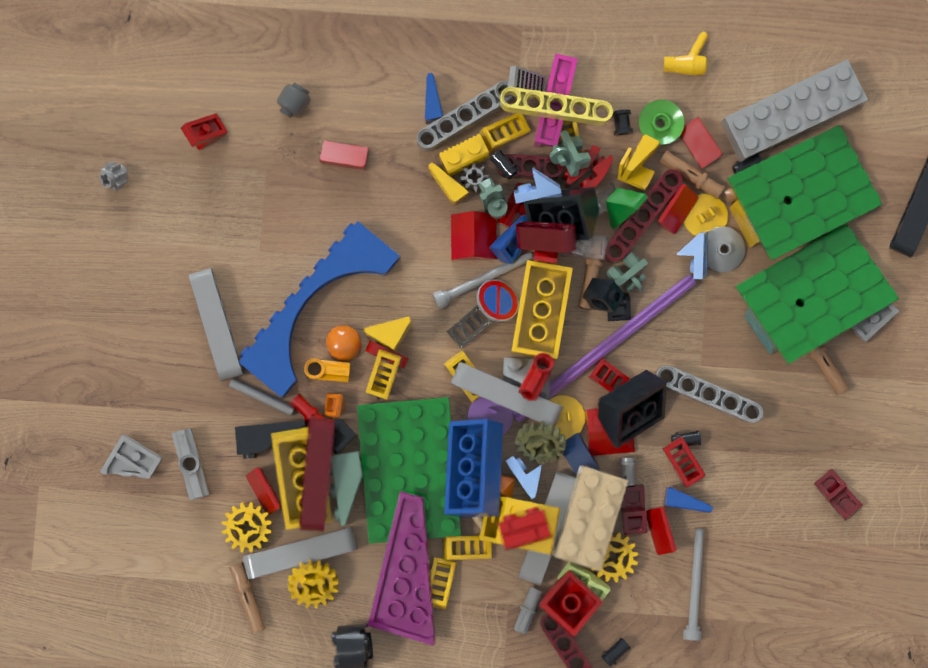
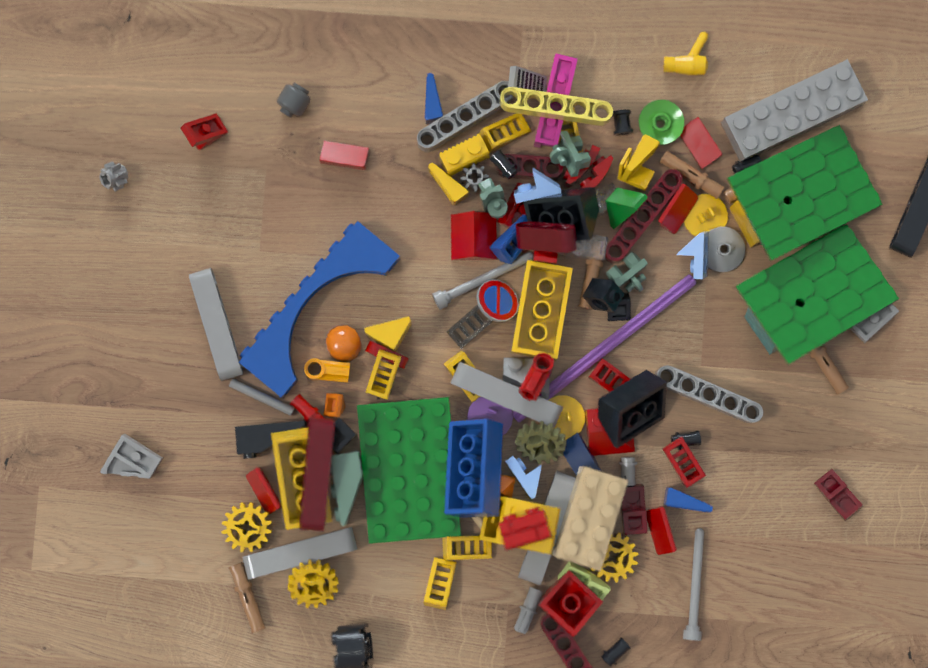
light grey piece [171,428,210,500] -> none
magenta wing [368,491,436,646] -> none

